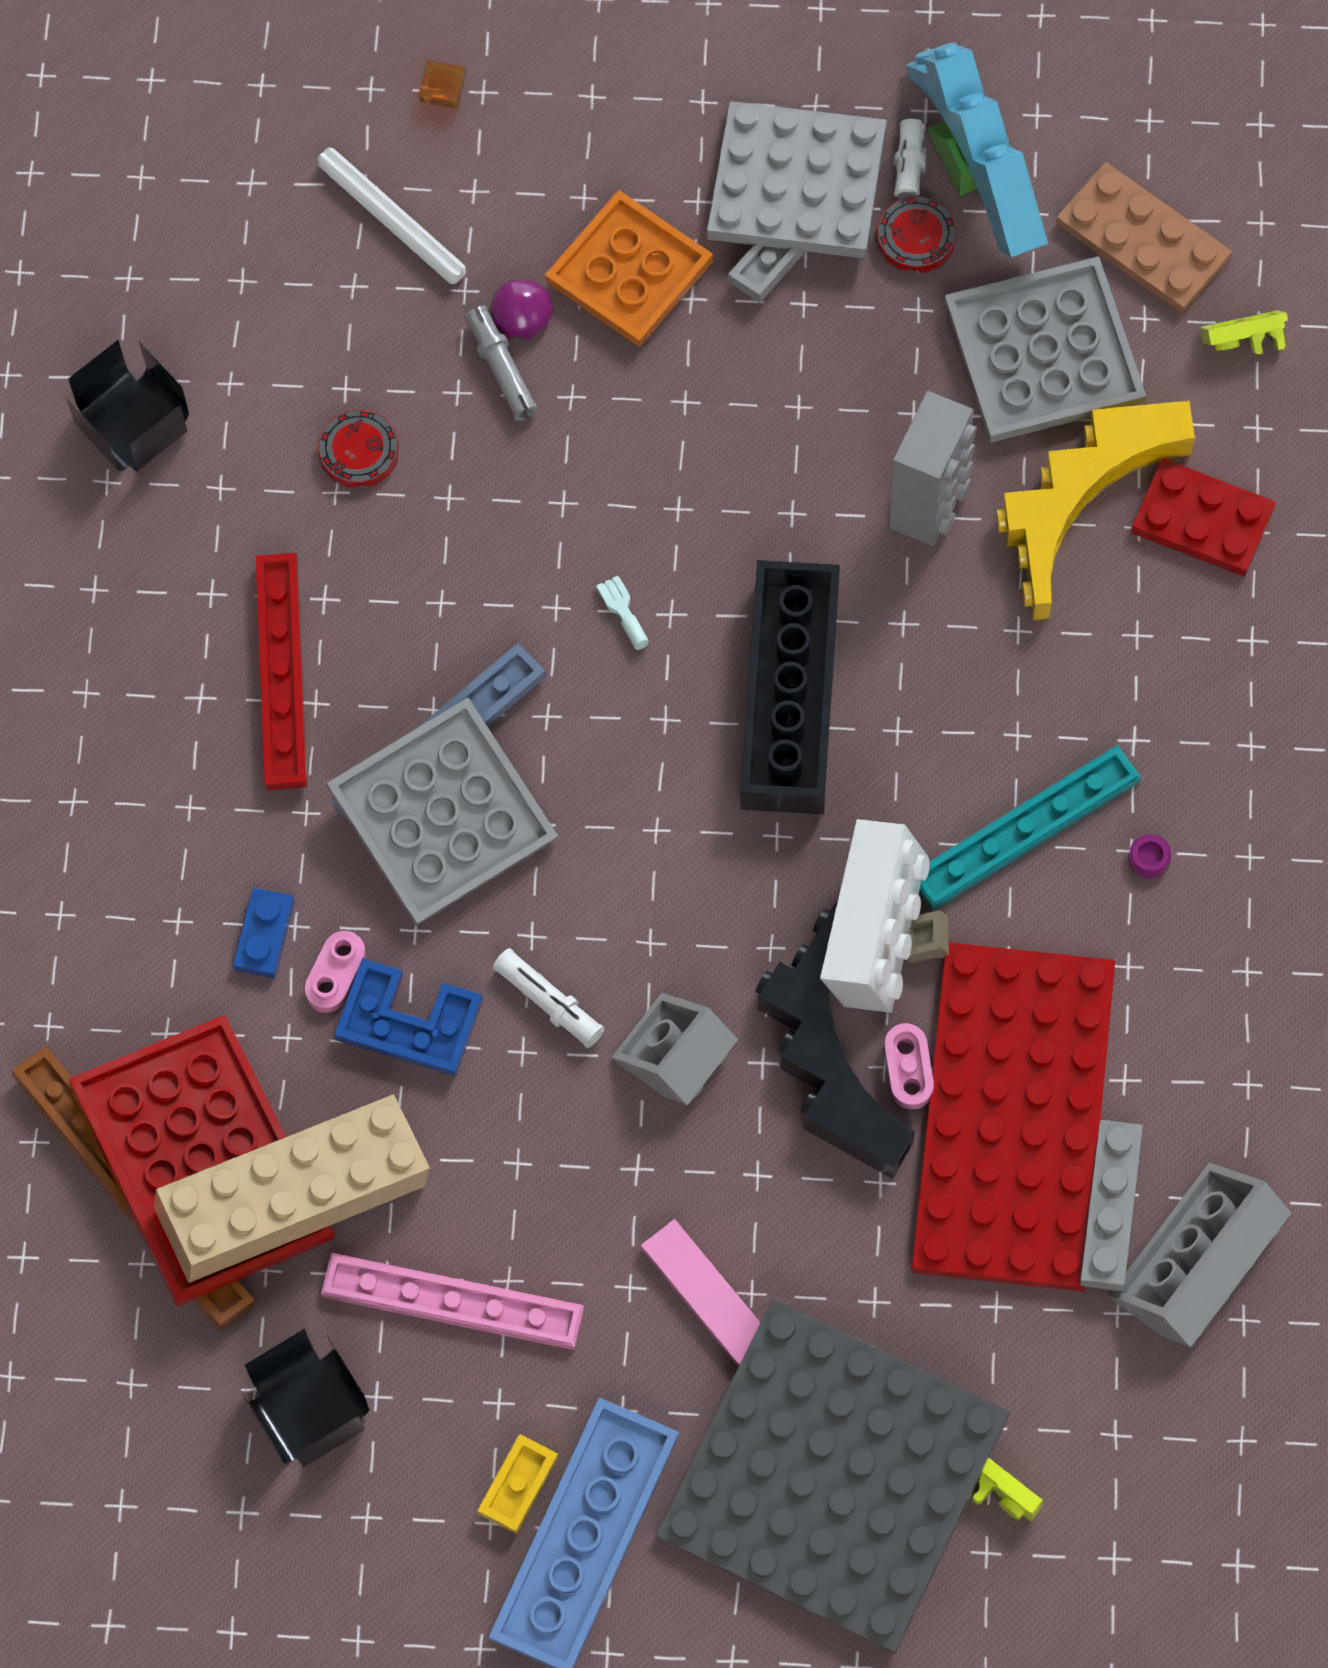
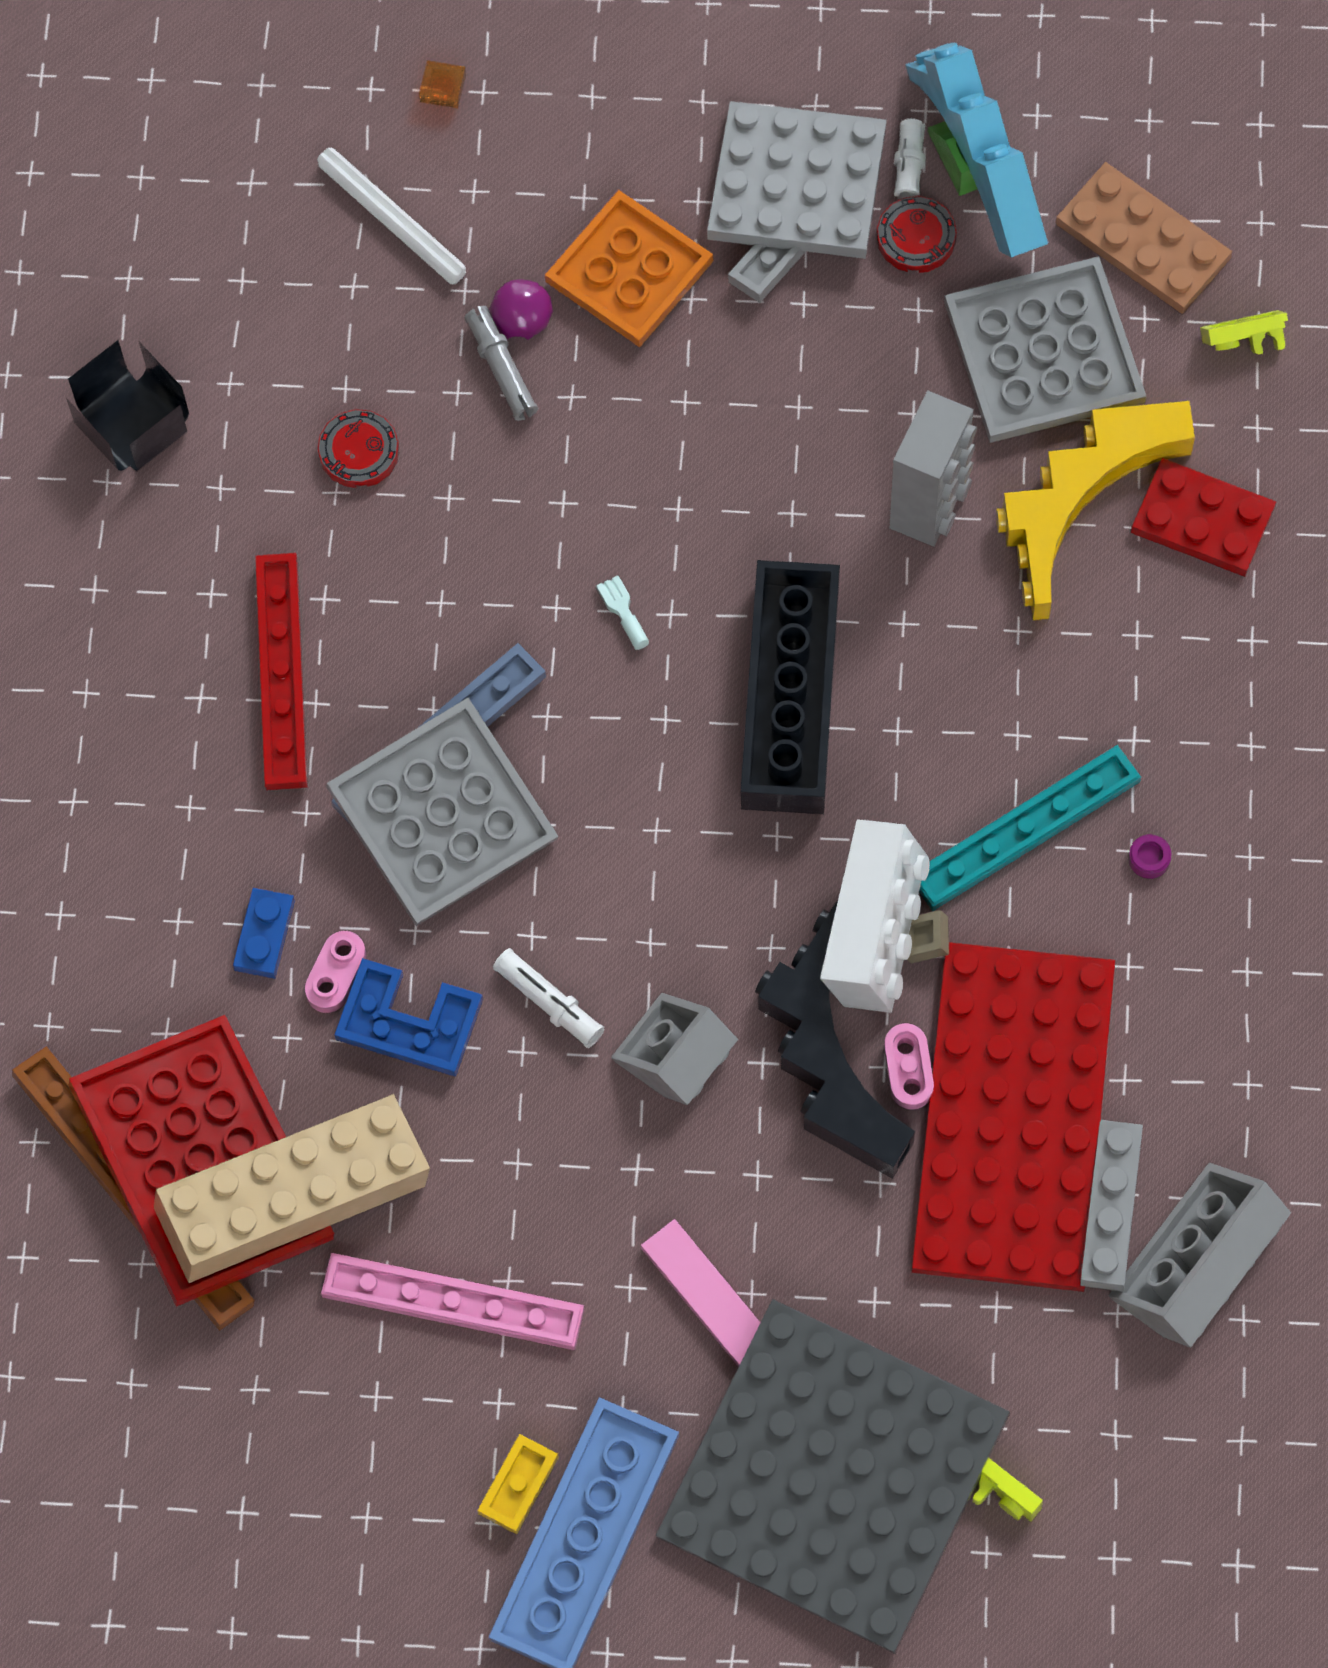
black piece [239,1328,370,1467] -> none

